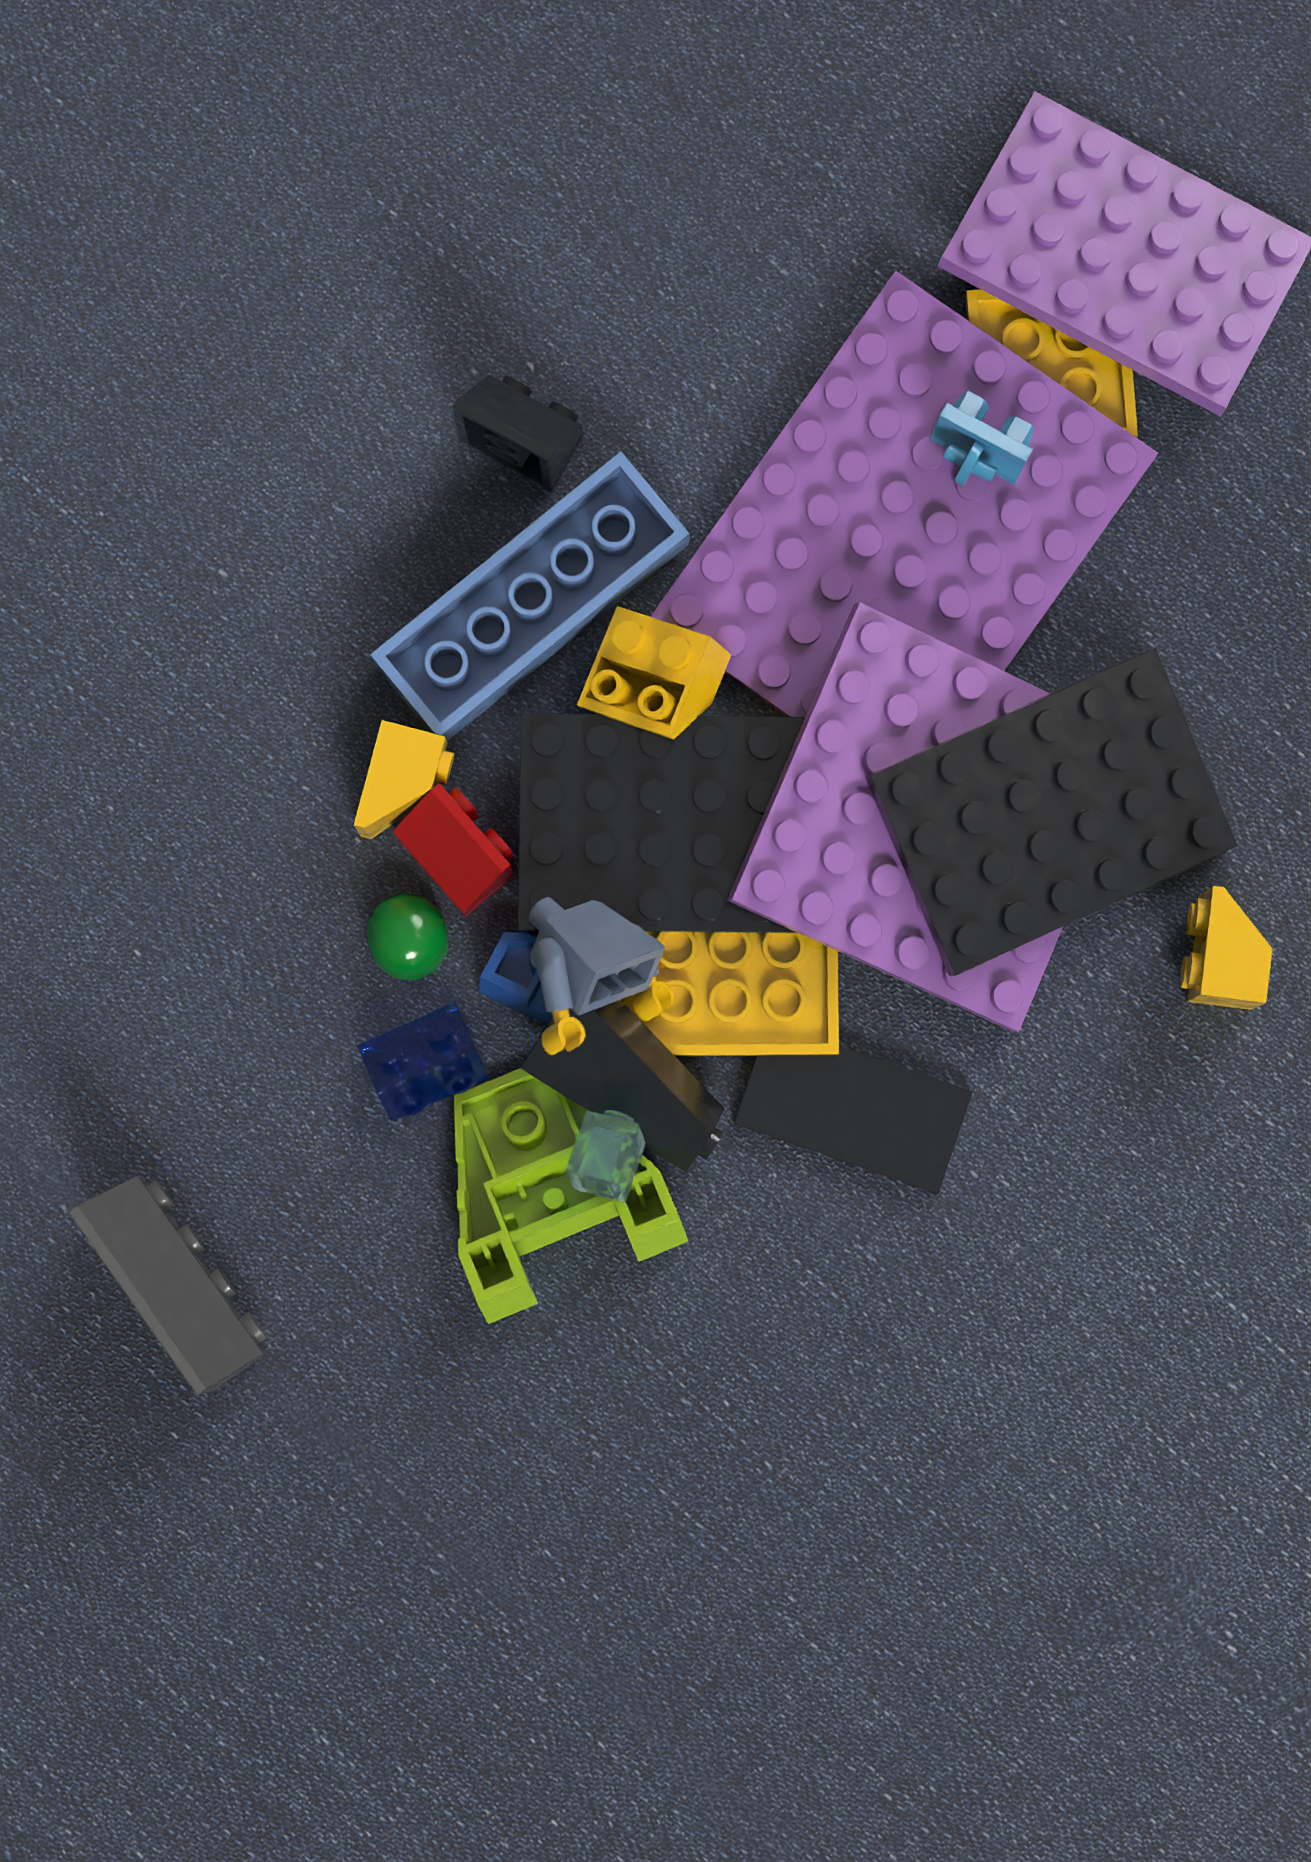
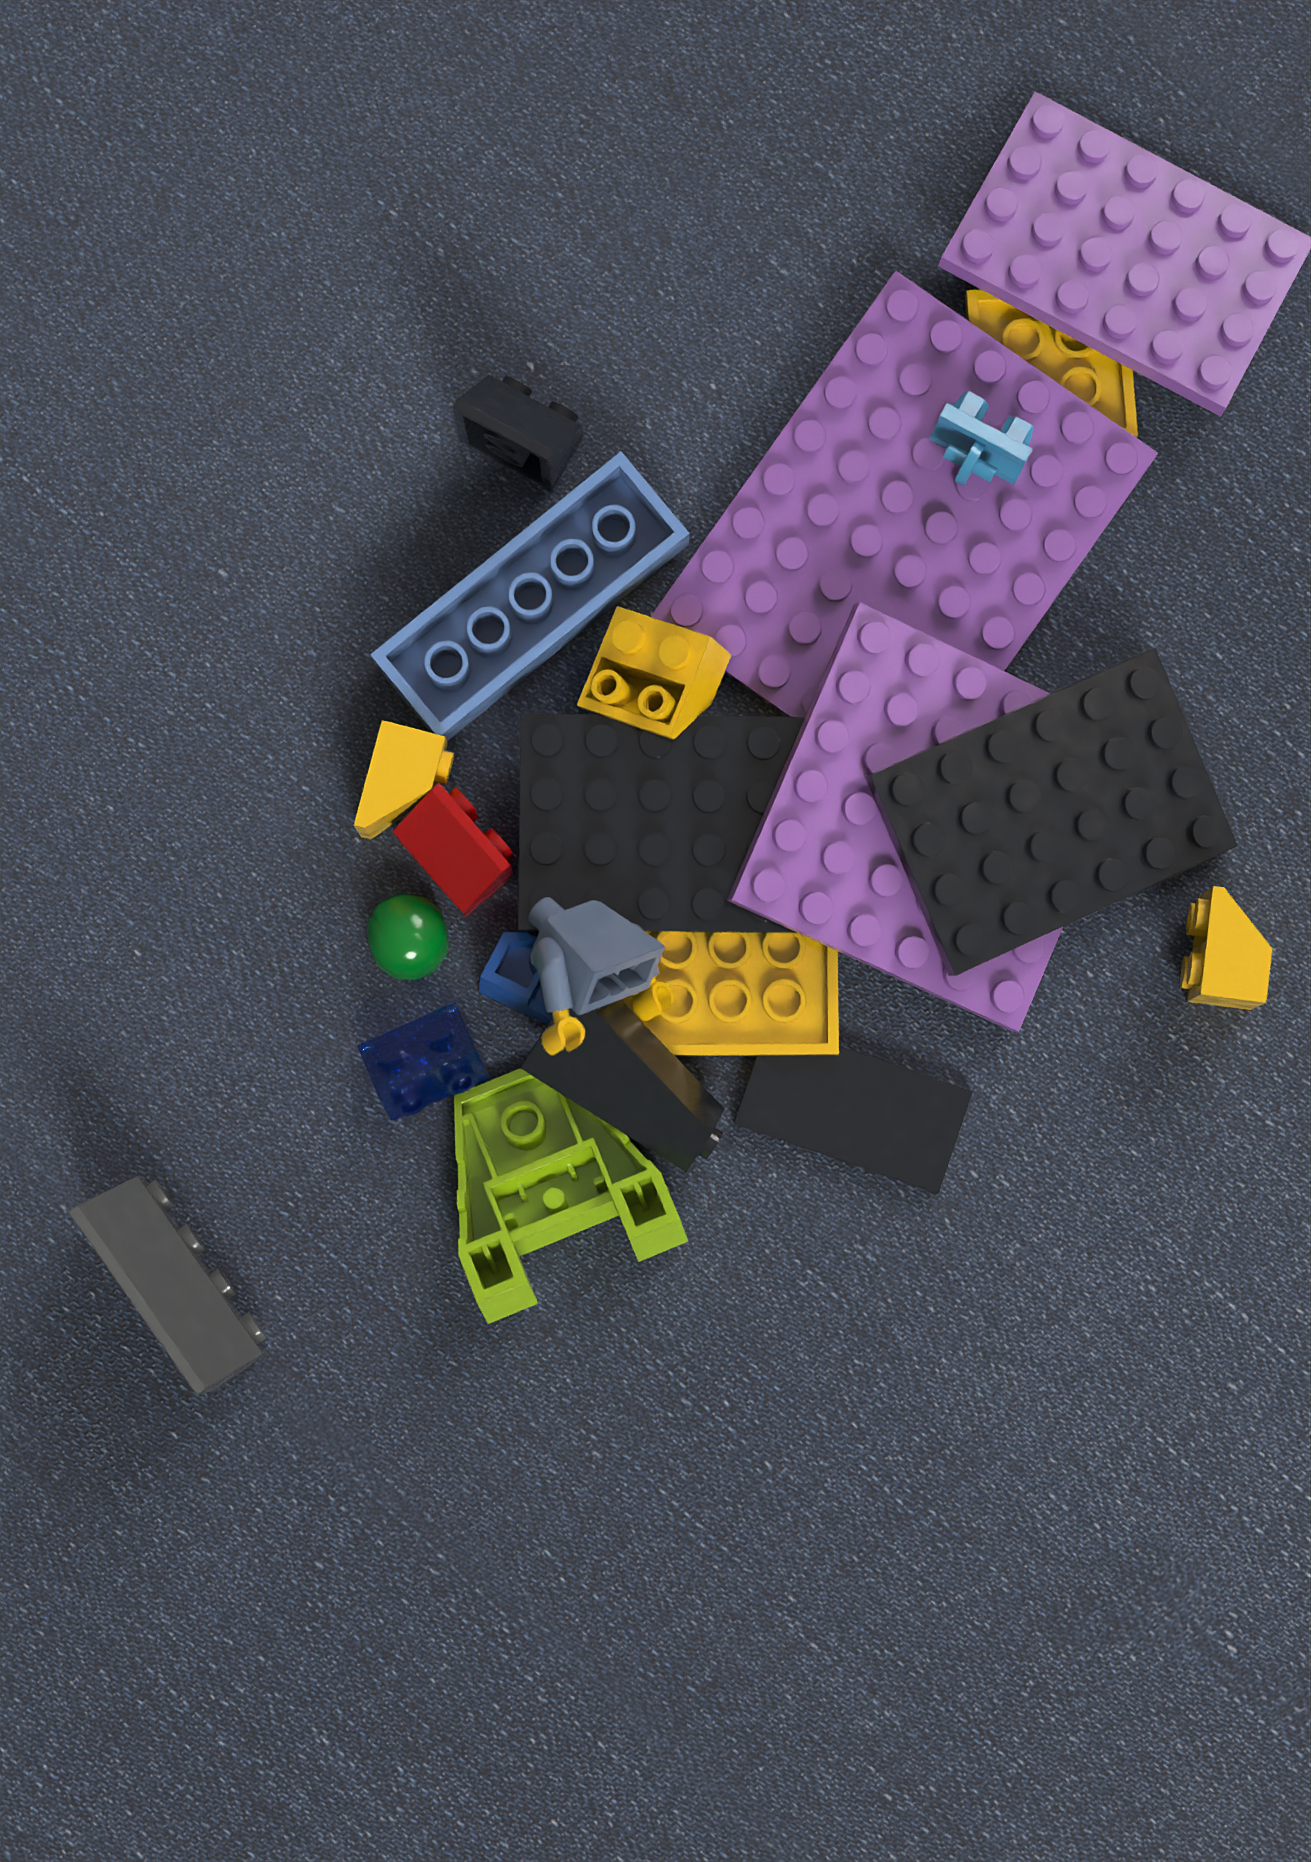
clear light blue brick [566,1110,646,1202] -> none

